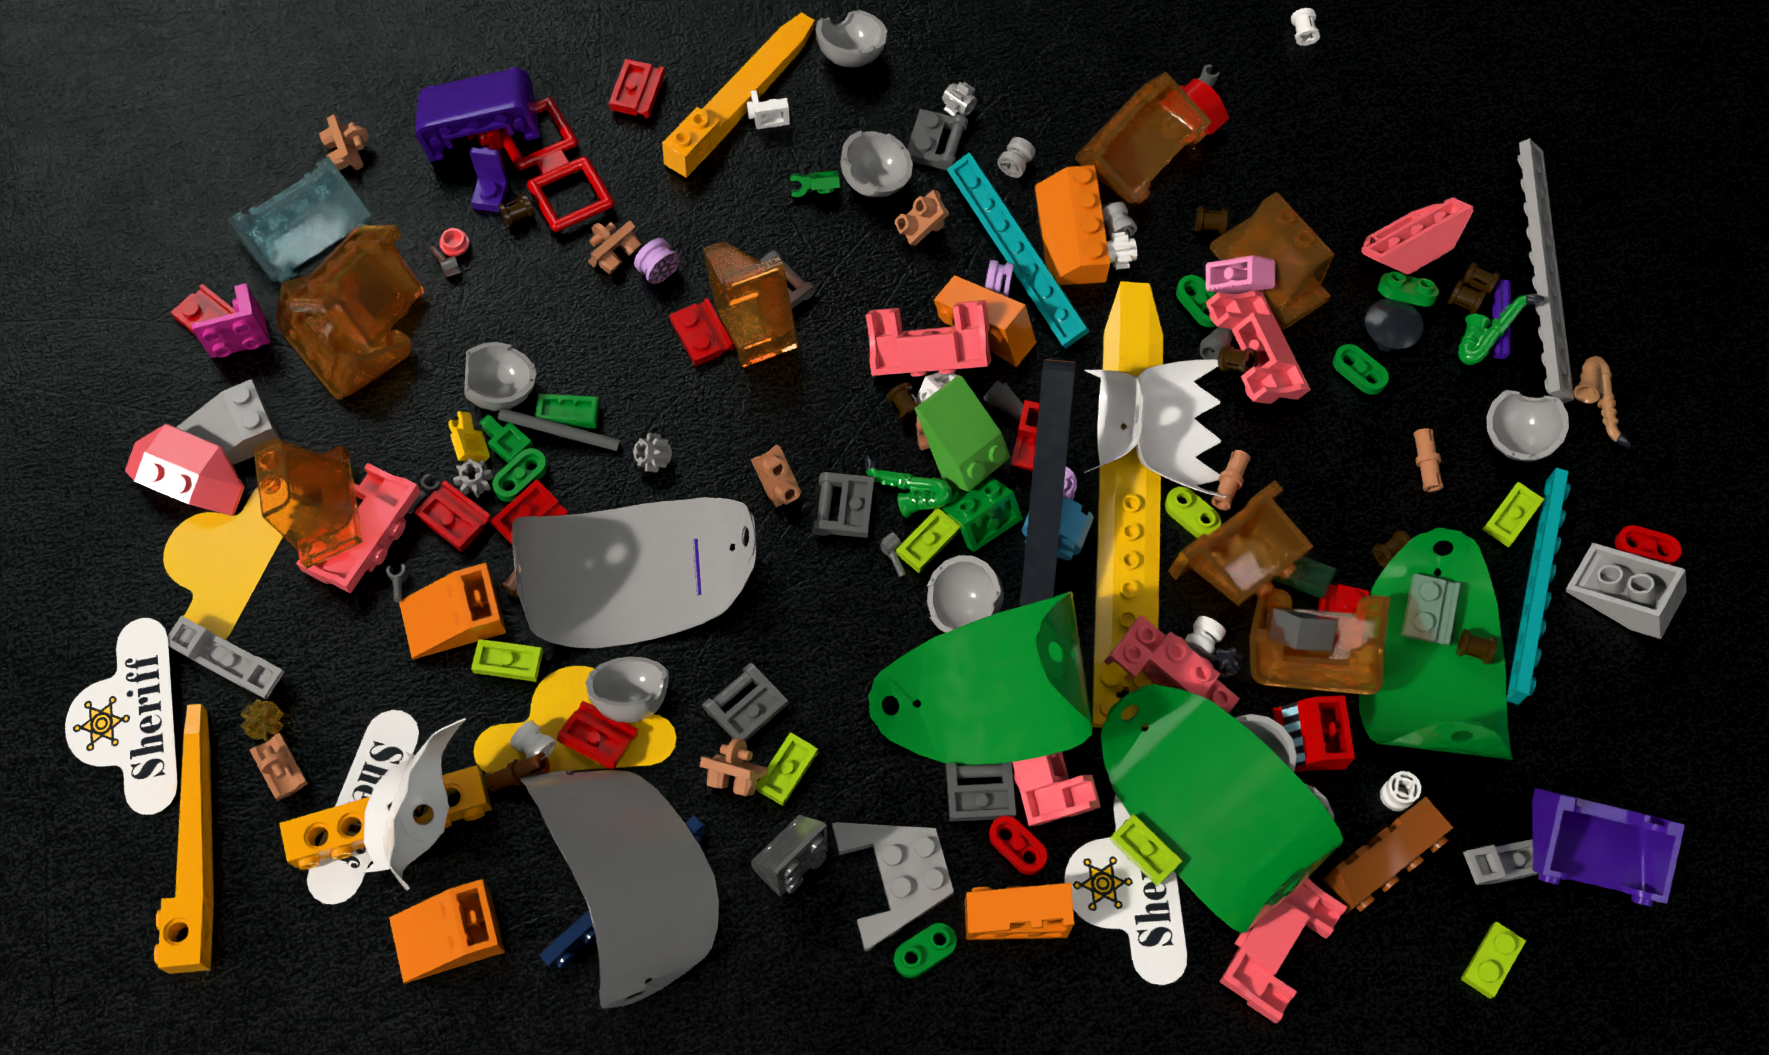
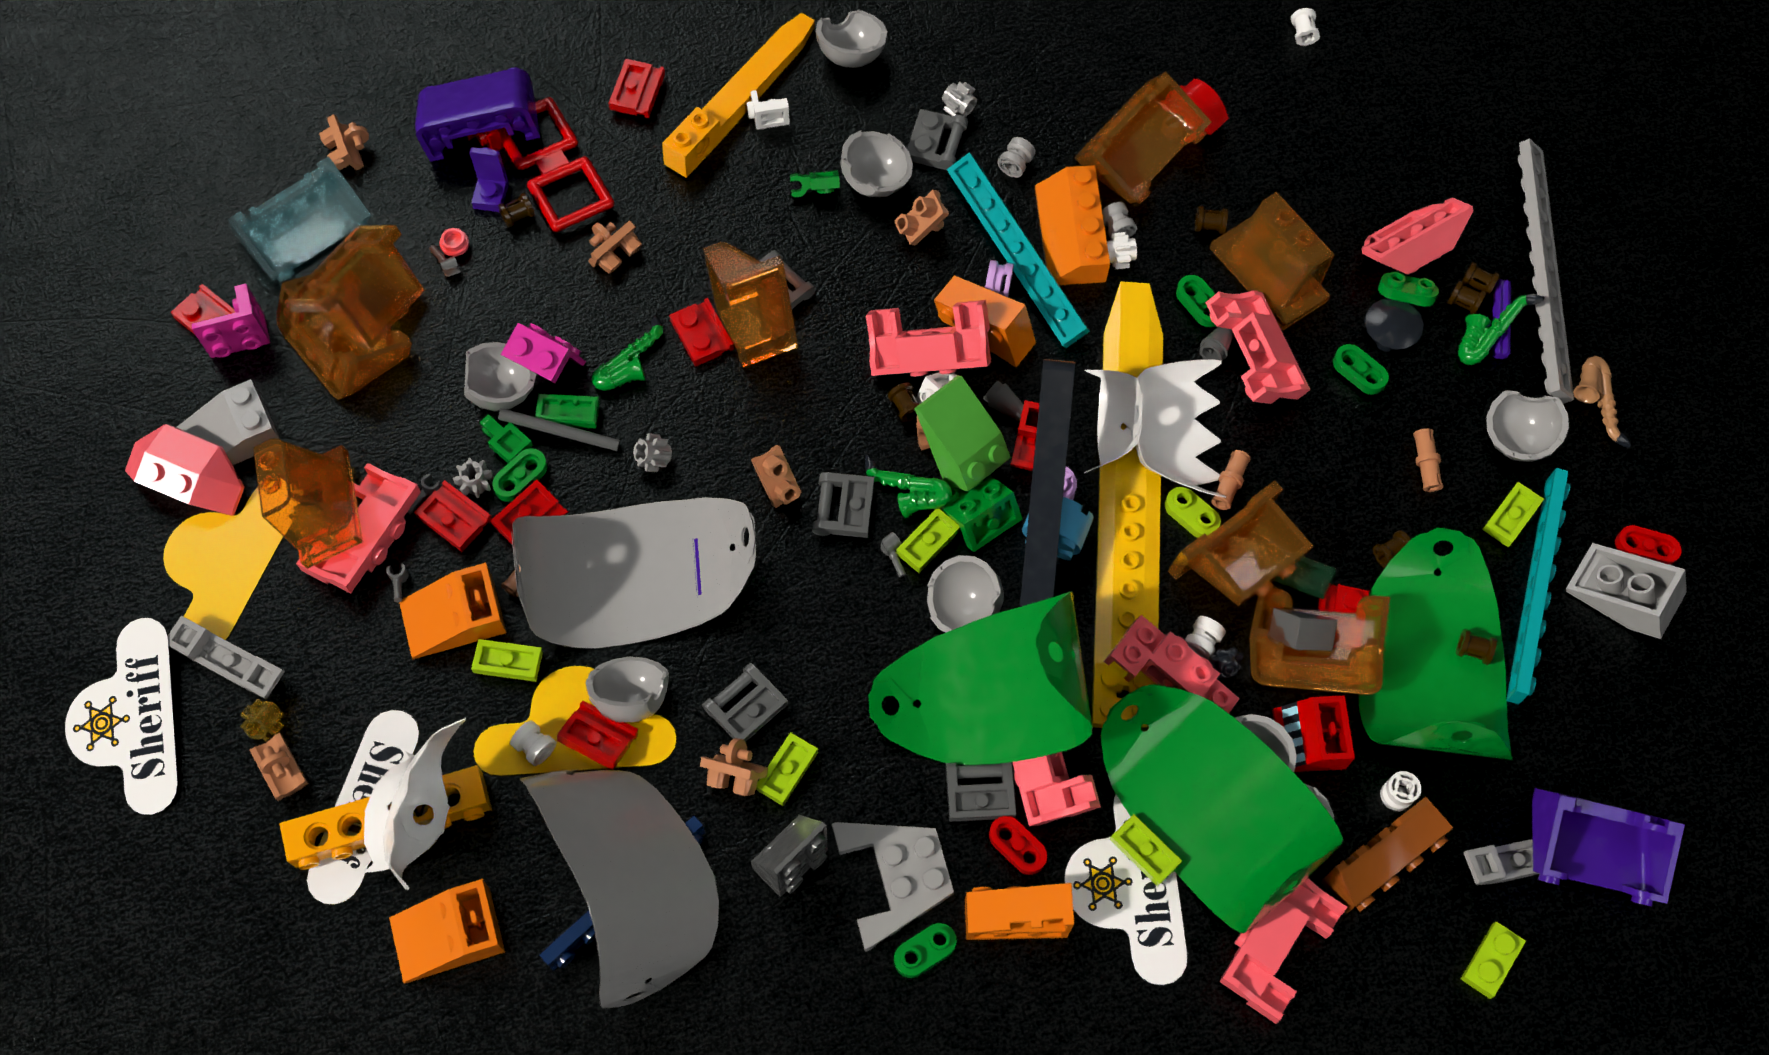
light orange piece [154,704,214,974] -> none
yellow plate [449,411,490,463] -> none
reddish brown pin [484,752,550,793] -> none
lavender wheel [634,238,681,284] -> none
dark grey hand [1198,65,1219,87] -> none
bright pink brick [1206,255,1275,294] -> none
dark brown bush [1218,345,1258,374] -> none
sand green plate [1401,574,1460,646] -> none
none -> dark pink bracket [500,323,586,383]
none -> green piece [592,315,663,391]

